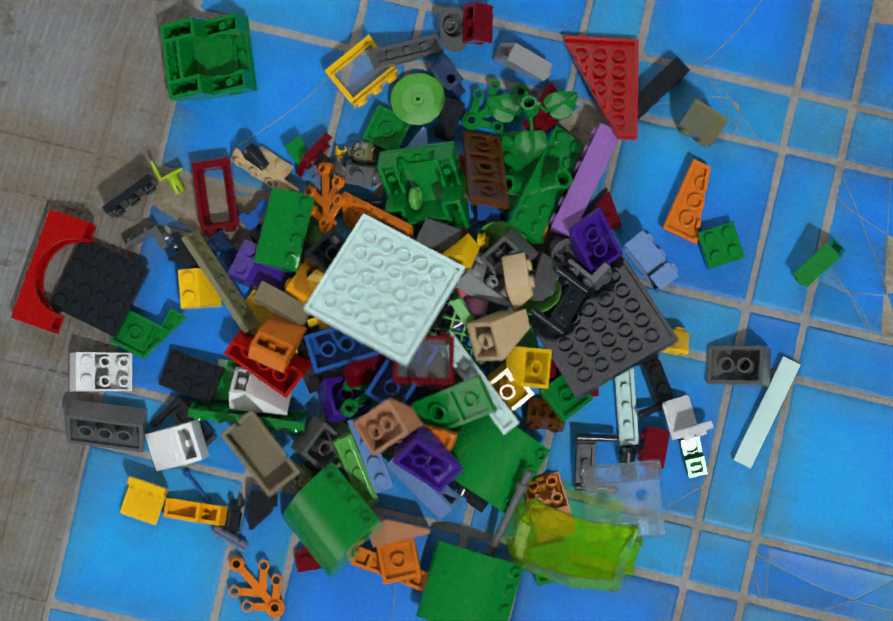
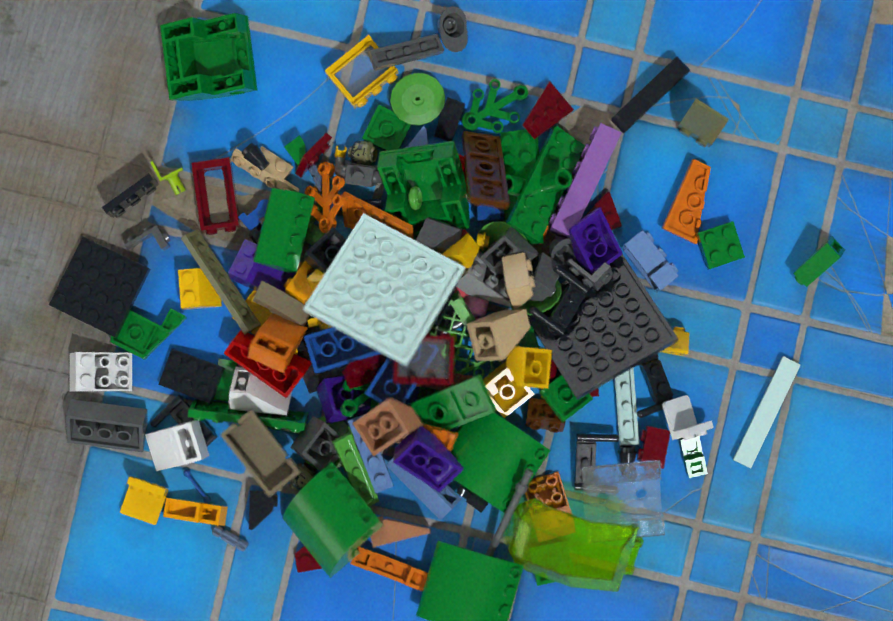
red arch [11,210,97,334] -> none
black slope [167,231,199,267] -> none
dark blue piece [206,229,238,267] -> none
black bar [227,497,245,532] -> none
orange plant [229,556,285,617] -> none
orange plate [376,538,423,584] -> none
dark blue torso [427,55,466,98] -> none
light aqua tile [438,330,520,435] -> none
dark red brick [463,2,493,46] -> none
green plant [488,91,578,160] -> none
light grey slope [492,43,553,81] -> none
red wing [564,35,639,140] -> none
dark grey slope [707,345,771,387] -> none

